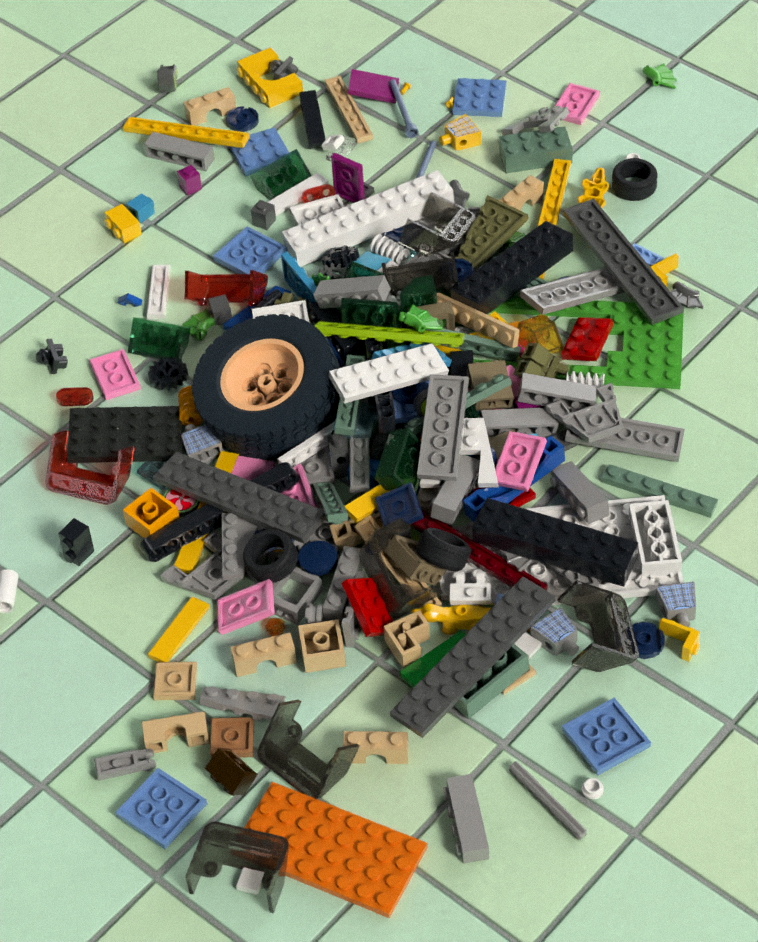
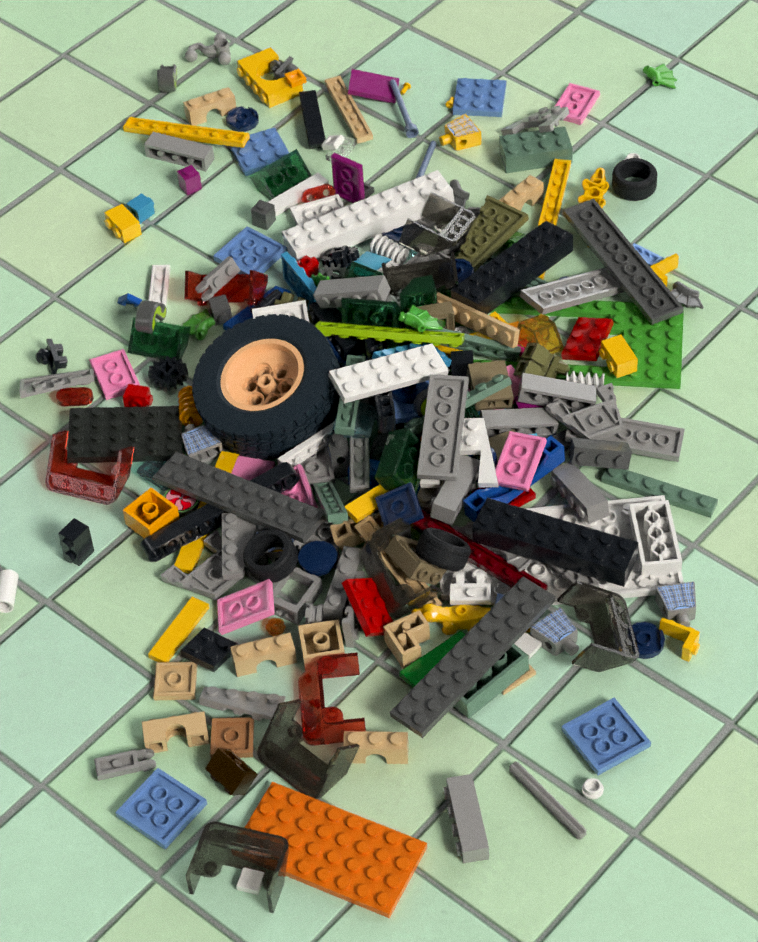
none -> light grey wing [20,369,95,398]
none -> red brick [123,384,153,407]
none -> dark grey animal [135,300,167,334]
none -> black plate [181,627,238,672]
none -> light grey piece [185,33,231,65]
none -> light grey hinge [195,256,241,302]
none -> light orange tile [284,69,307,88]
none -> red brick [297,255,319,278]
none -> clear red windscreen [298,652,366,746]
none -> dark grey brick [568,437,632,470]
none -> yellow brick [599,335,638,378]

